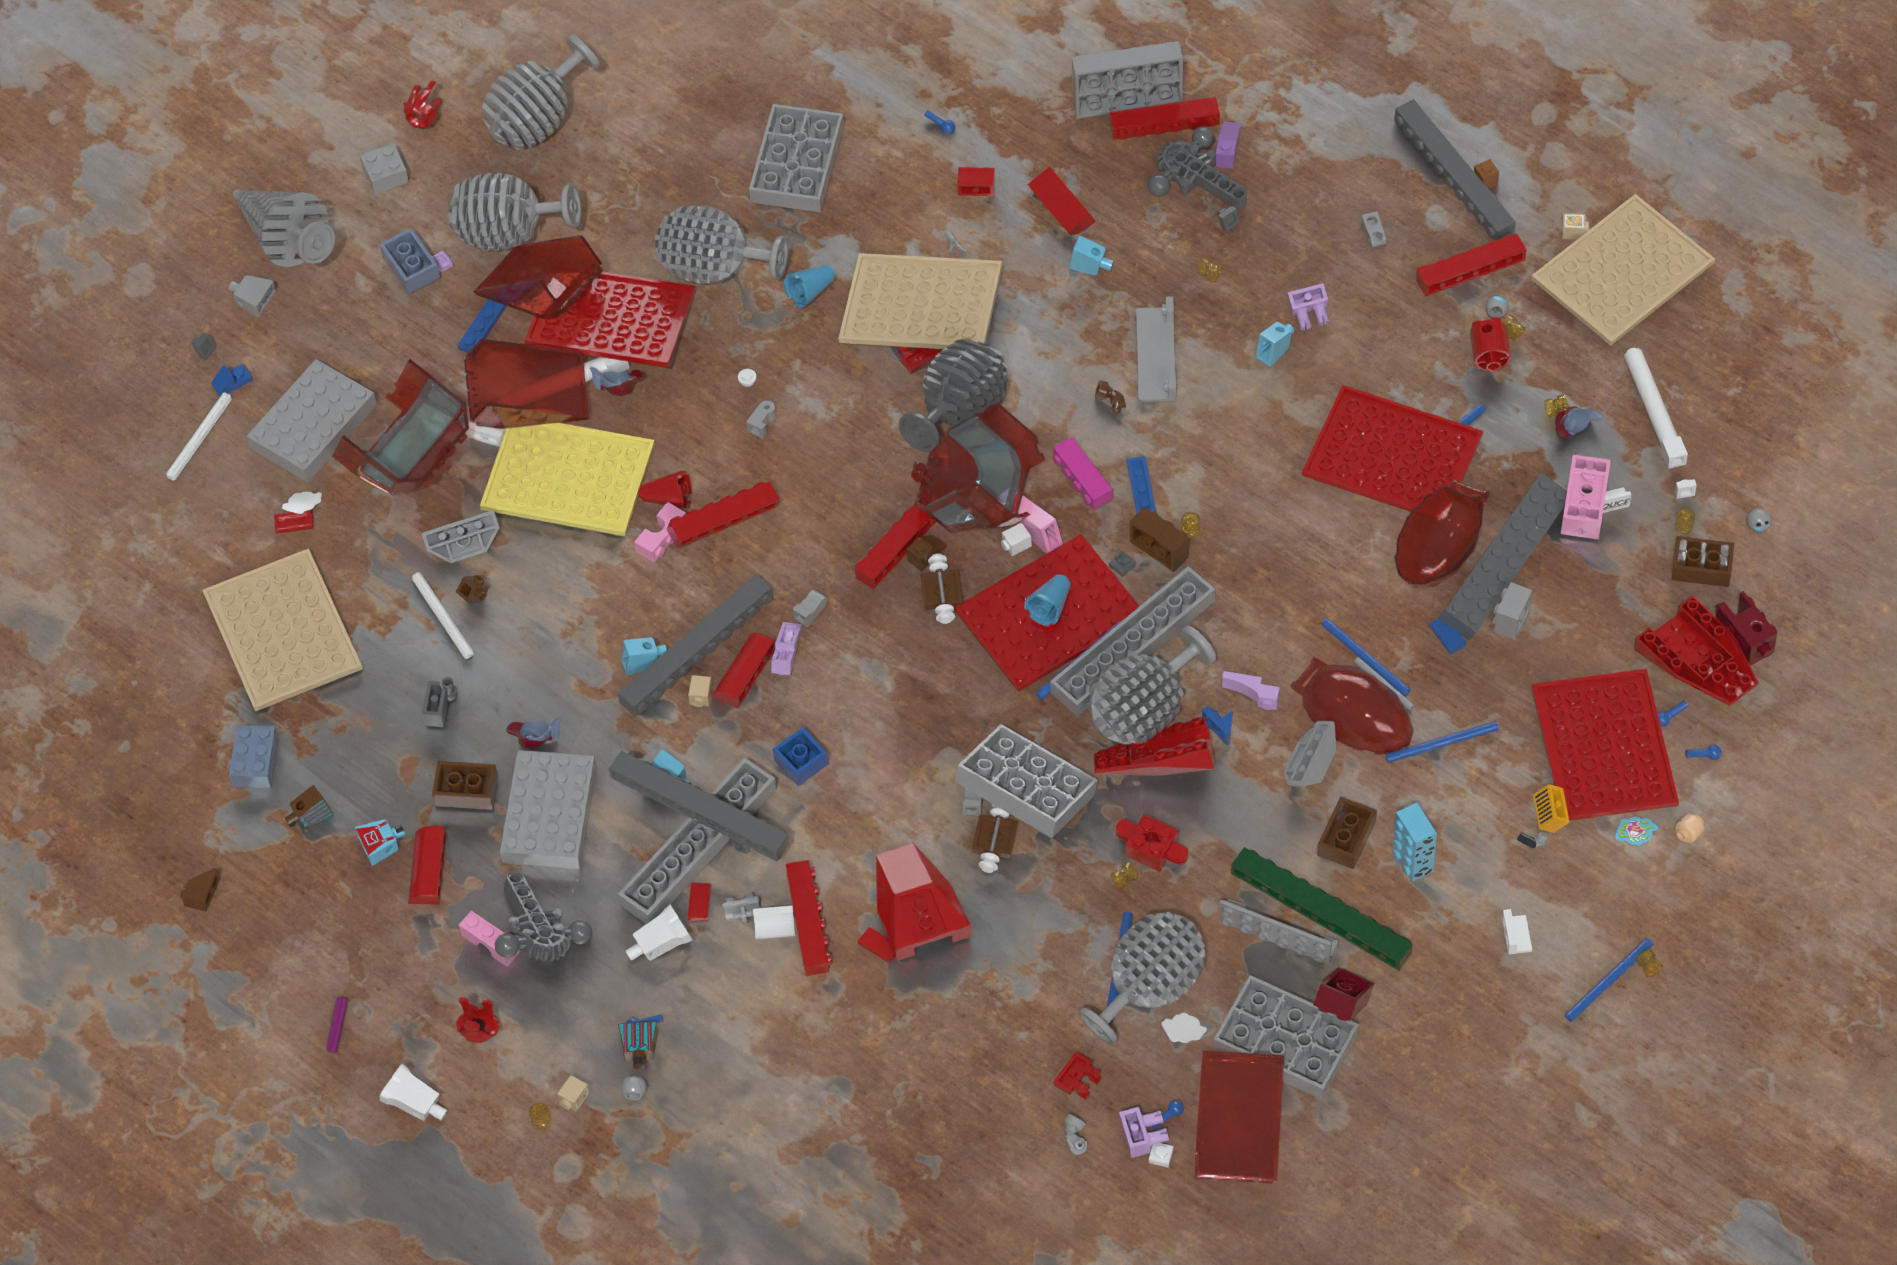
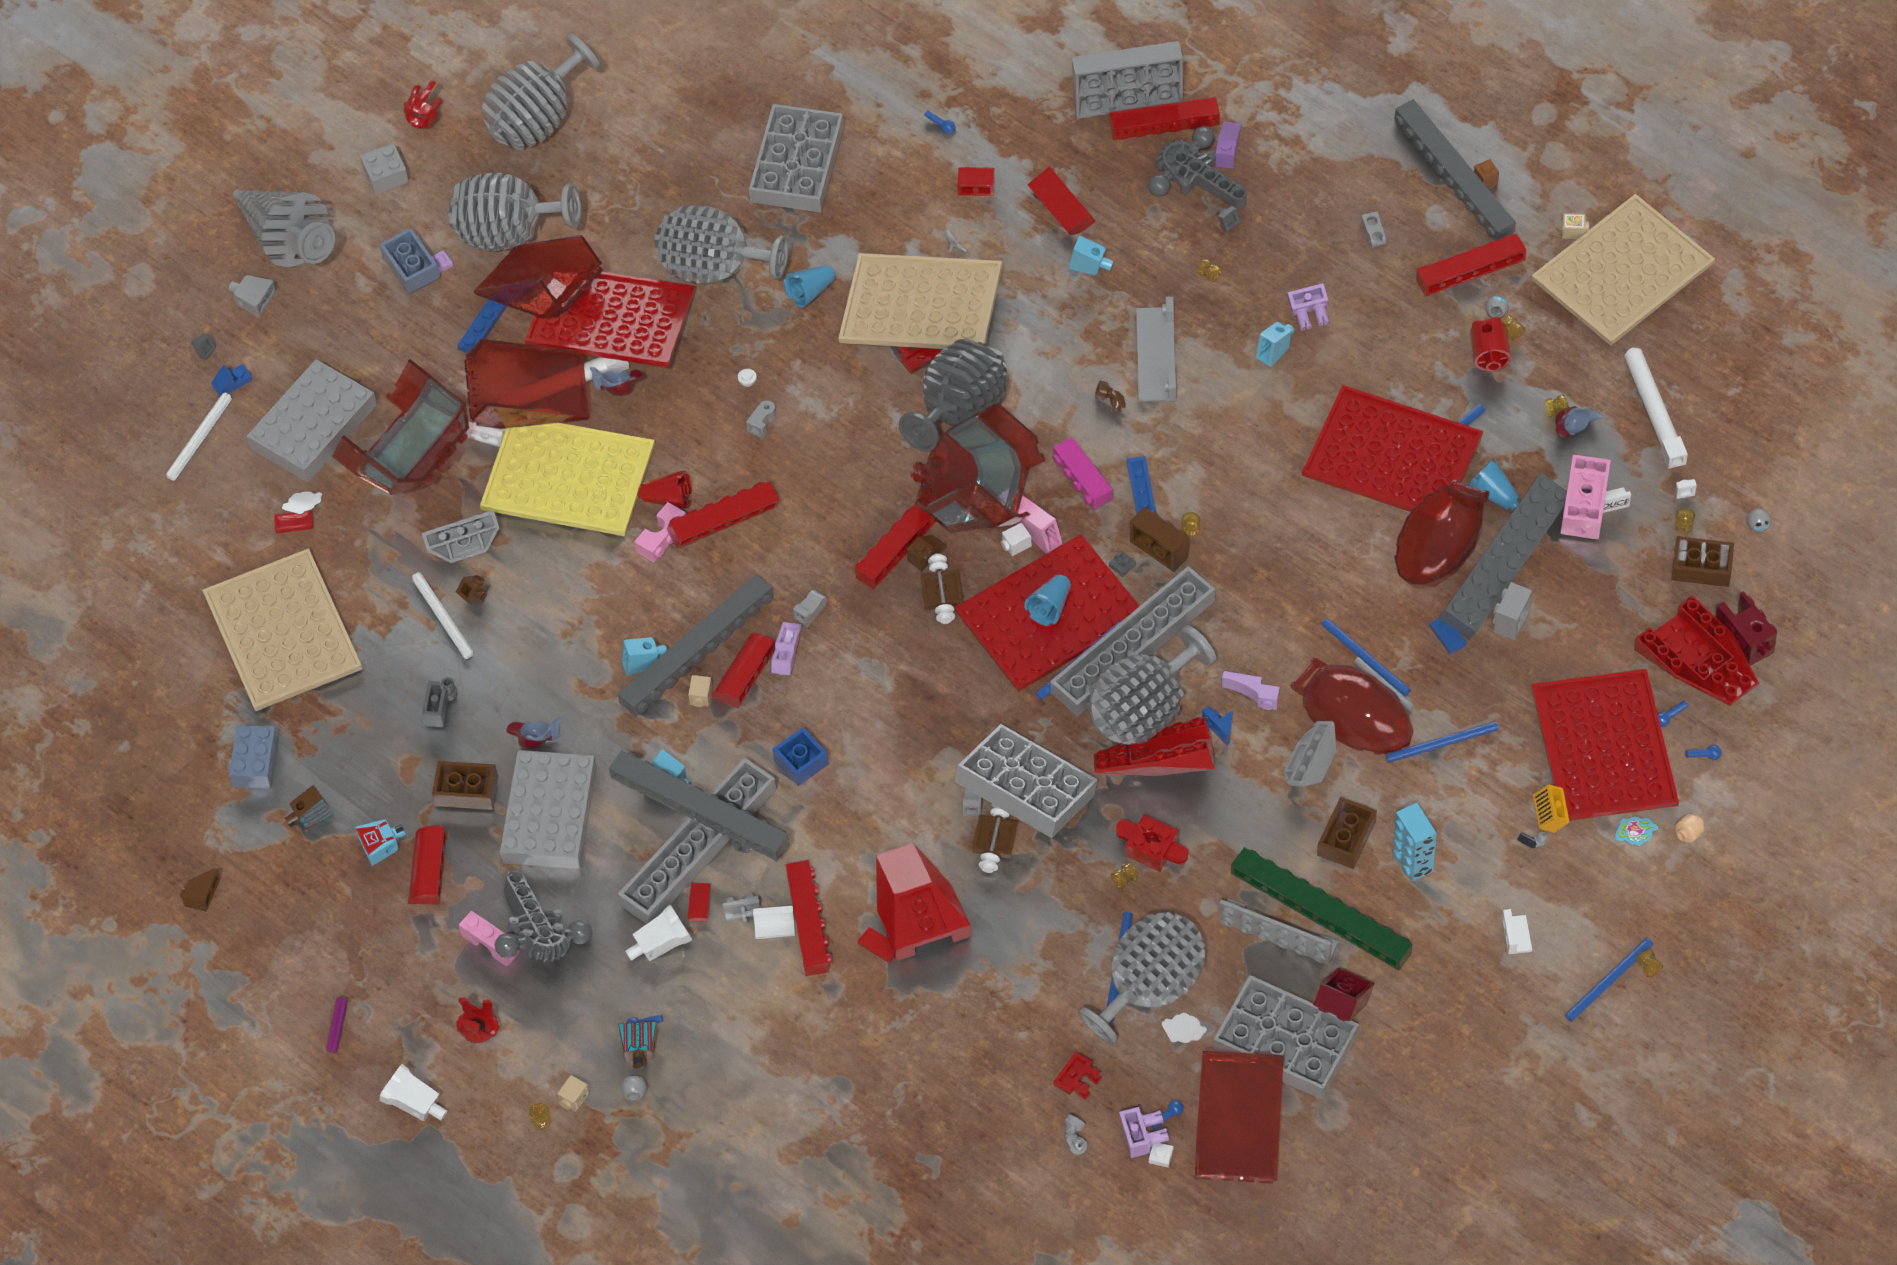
none -> dark azure cone [1467,459,1519,511]

